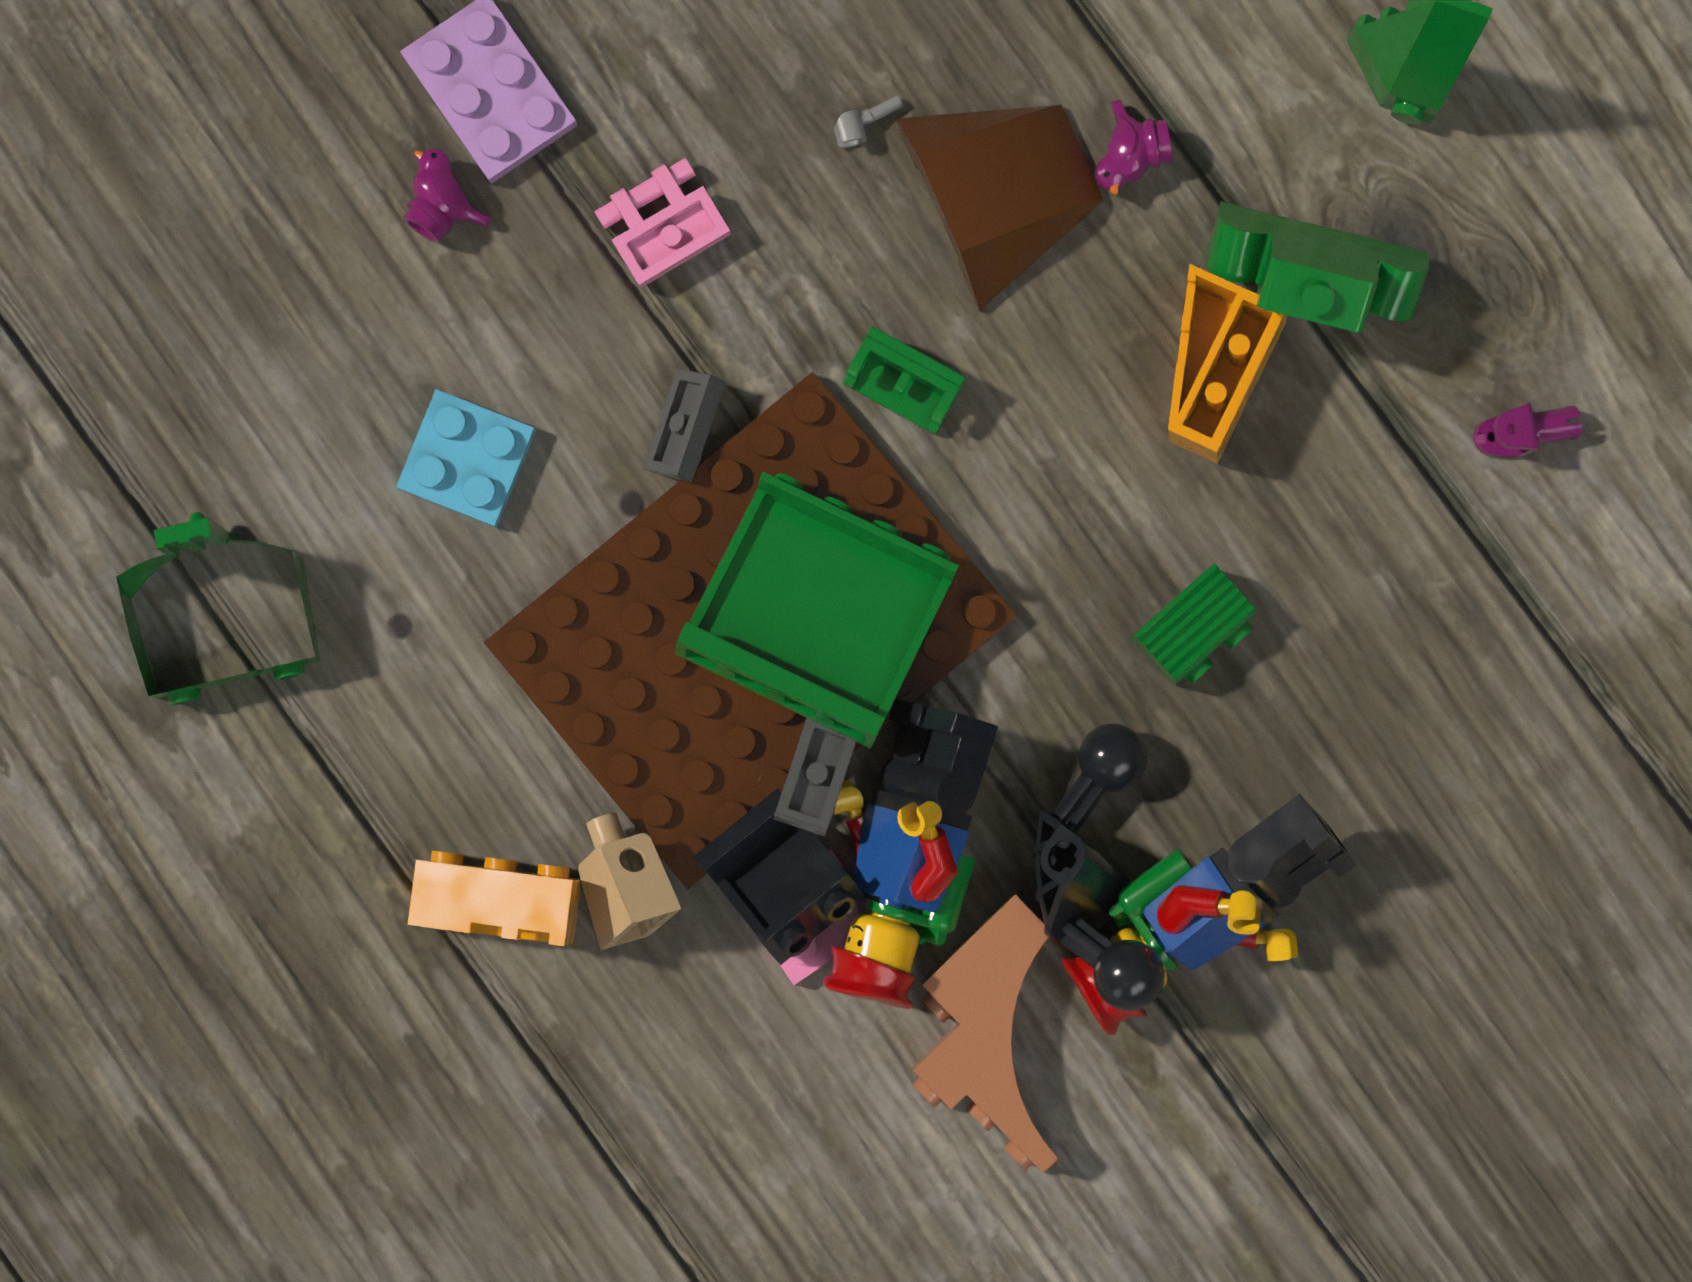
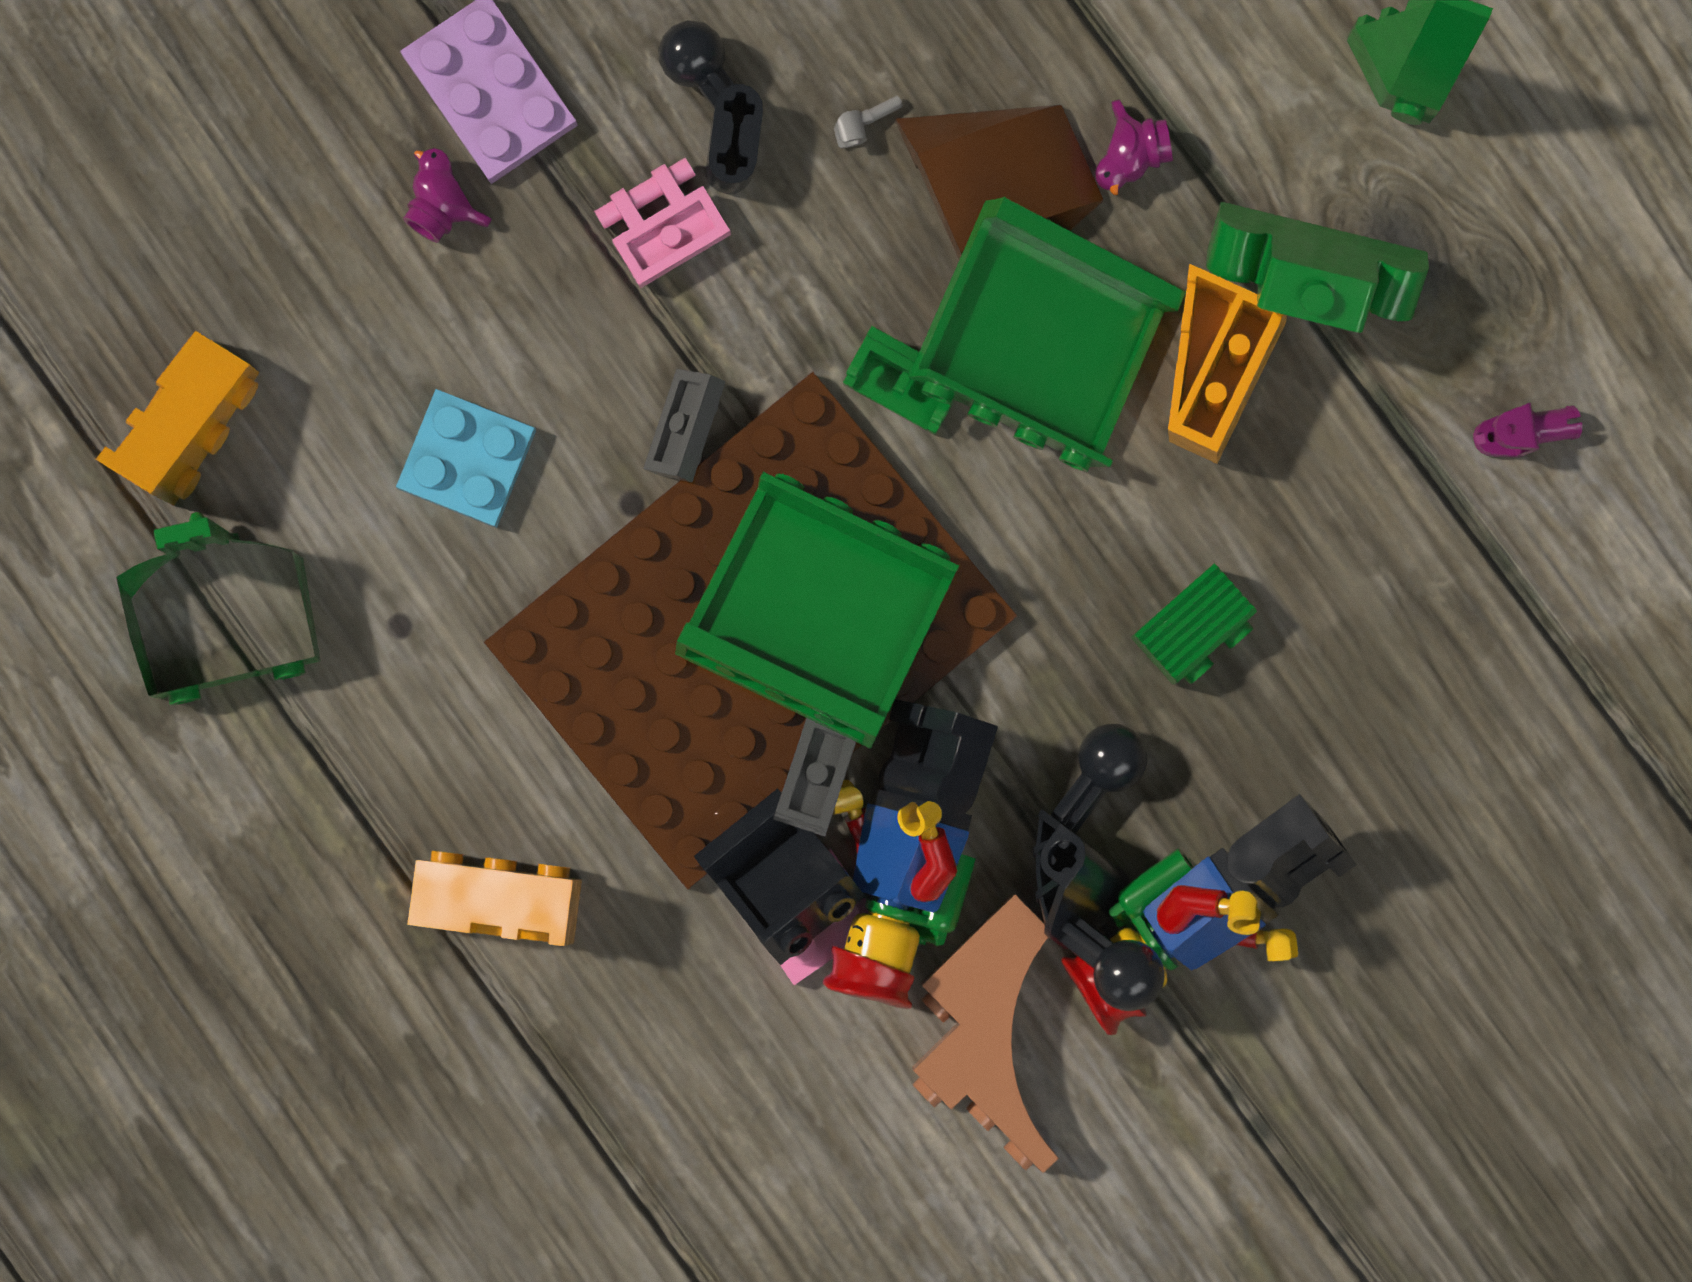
tan torso [578,813,681,950] -> none
none -> light orange wedge [95,330,260,506]
none -> black beam [658,20,763,194]
none -> green panel [908,197,1186,472]

